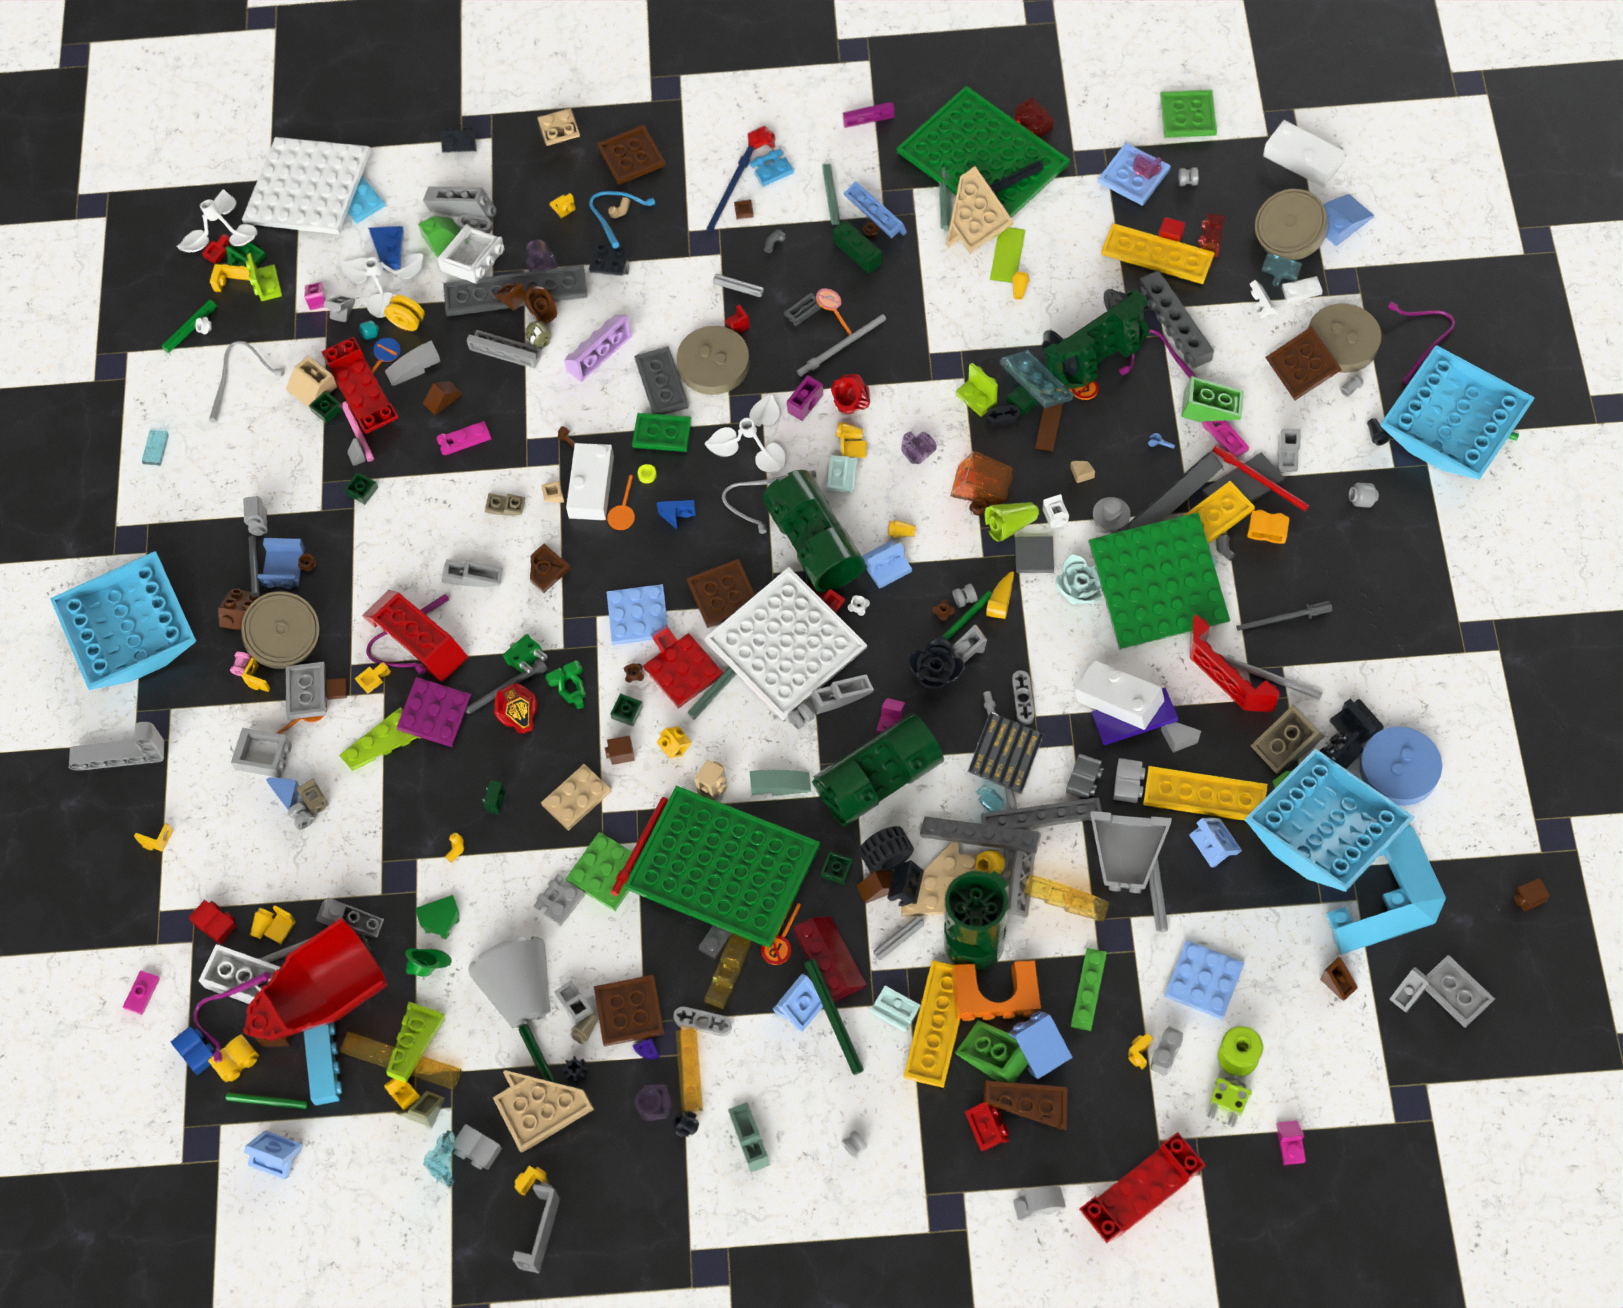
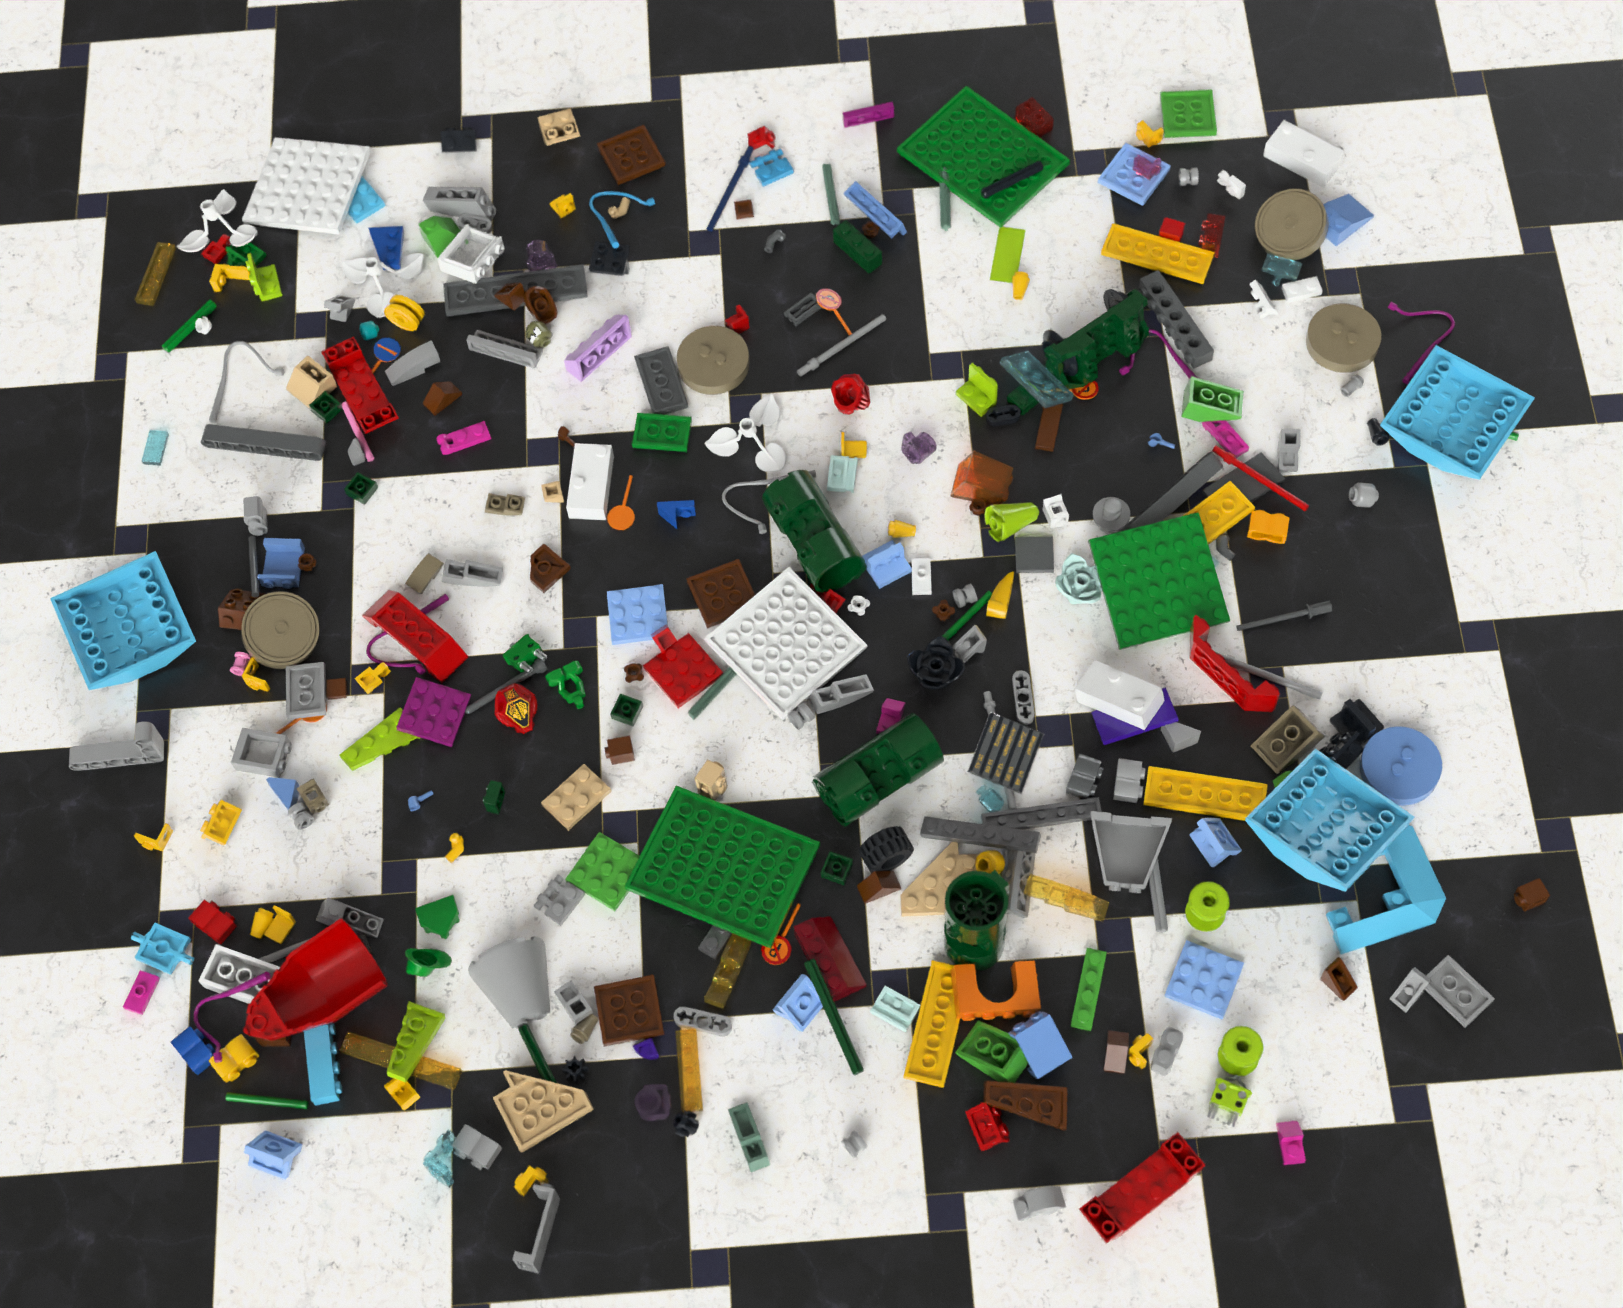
dark pink slope [304,282,326,310] -> none
olive slope [395,1091,445,1128] -> none
red bar [611,797,668,896] -> none
neon yellow tile [638,464,657,483] -> none
yellow brick [656,726,692,759] -> none
light grey axle [713,274,764,297] -> none
sand green slope [749,770,811,796] -> none
magenta brick [787,375,823,421] -> none
yellow cone [835,421,863,440] -> none
light grey axle [873,916,924,960] -> none
black hinge [887,860,924,906] -> none
tan wing [946,167,1014,254] -> none
tan slope [1070,461,1095,483] -> none
reddish brown plate [1265,326,1342,401] -> none
none -> medium azure plate [131,923,194,975]
none -> clear yellow plate [135,242,176,306]
none -> dark grey beam [200,424,326,461]
none -> yellow bracket [200,800,242,846]
none -> dark tan slope [405,553,444,594]
none -> medium blue hand [408,790,433,811]
none -> white plate [912,558,931,595]
none -> slope [1104,1030,1129,1074]
none -> yellow bracket [1136,120,1164,148]
none -> lime hose [1185,882,1229,932]
none -> white plate [1217,170,1246,200]

